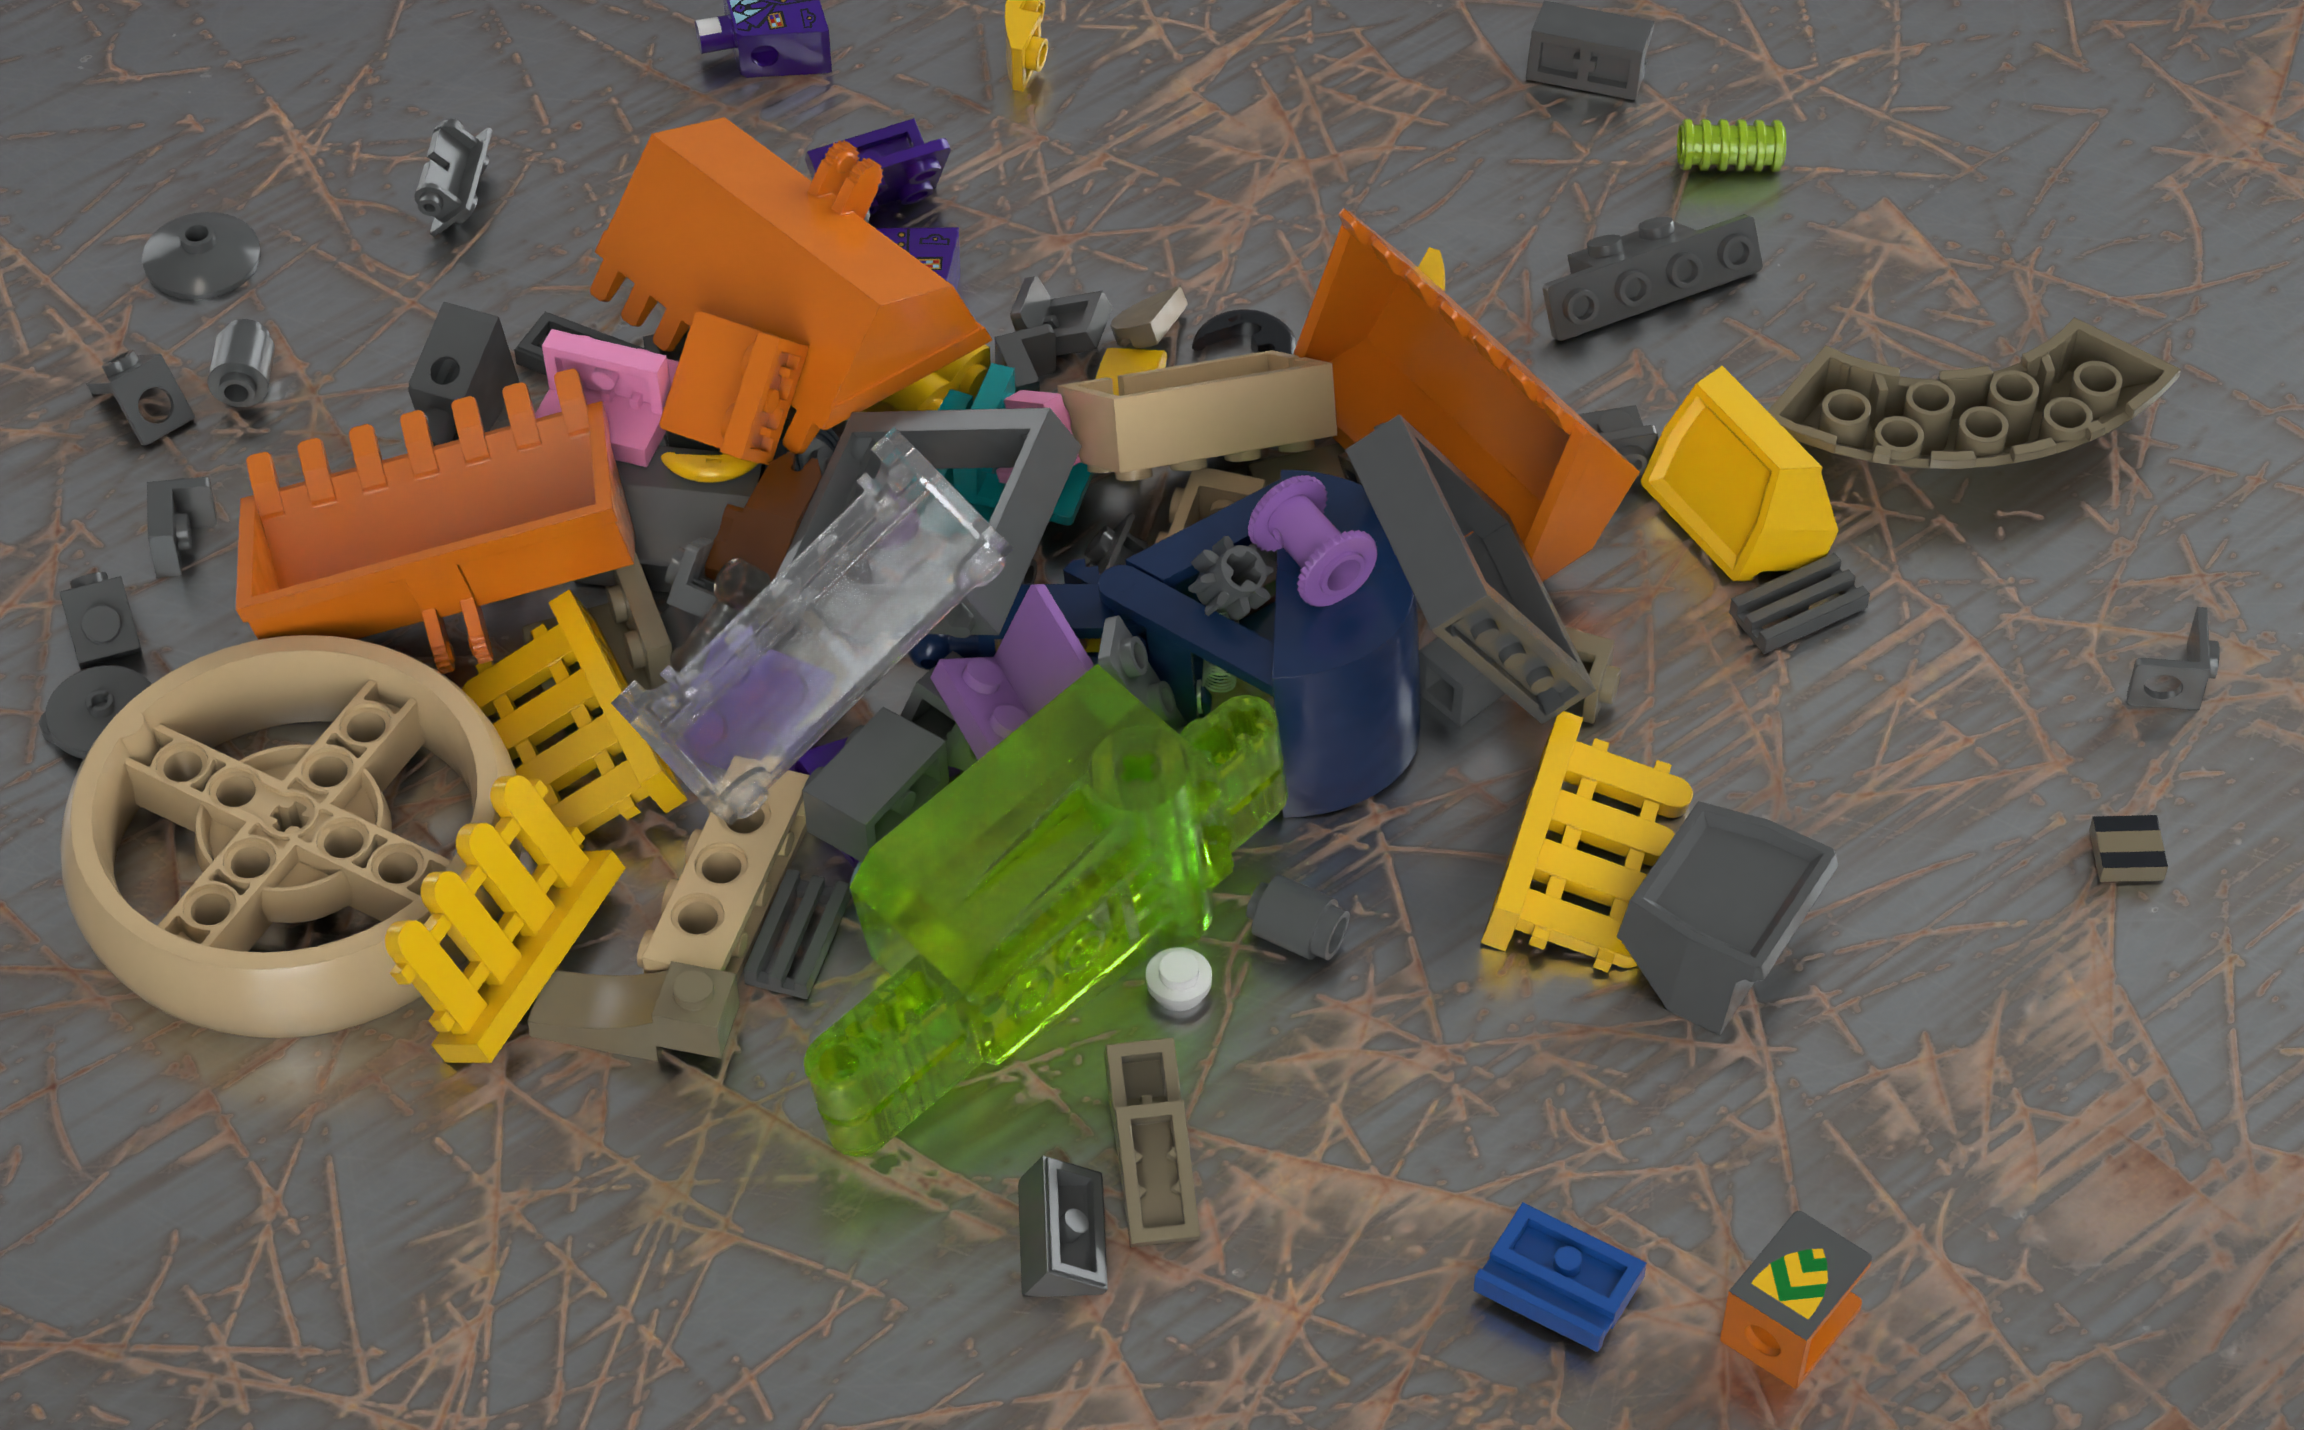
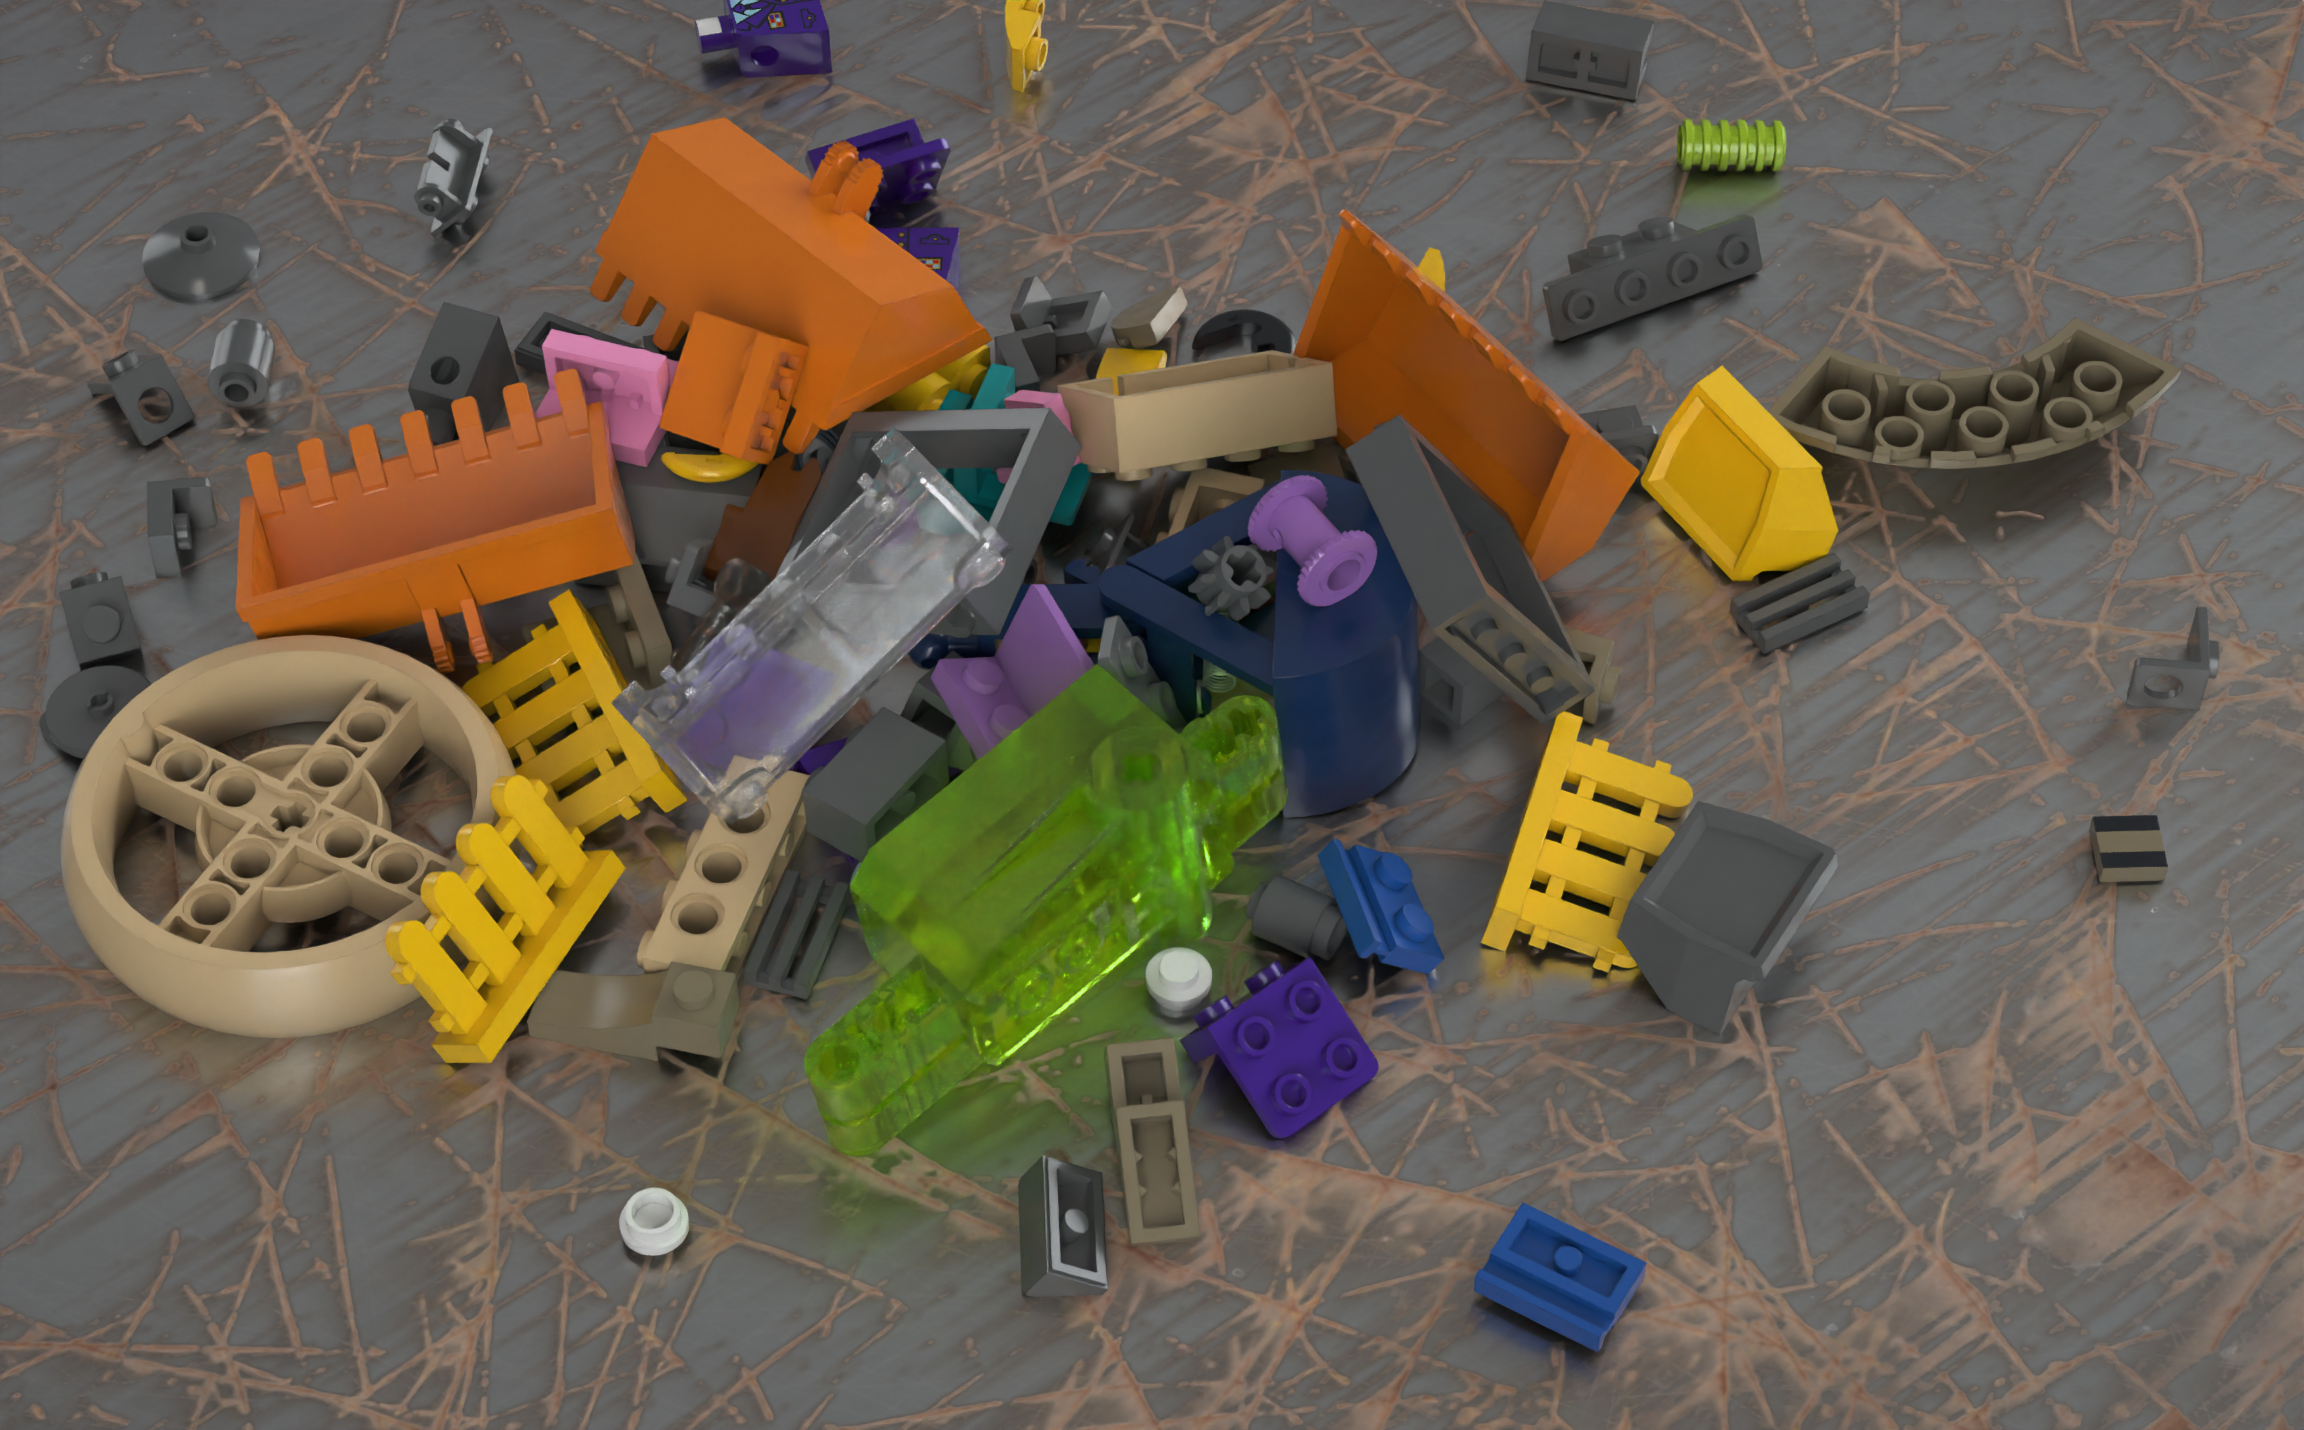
piece [1720,1211,1872,1390] -> none
none -> white plate [619,1188,689,1256]
none -> dark purple bracket [1179,957,1379,1139]
none -> blue plate [1317,839,1445,974]

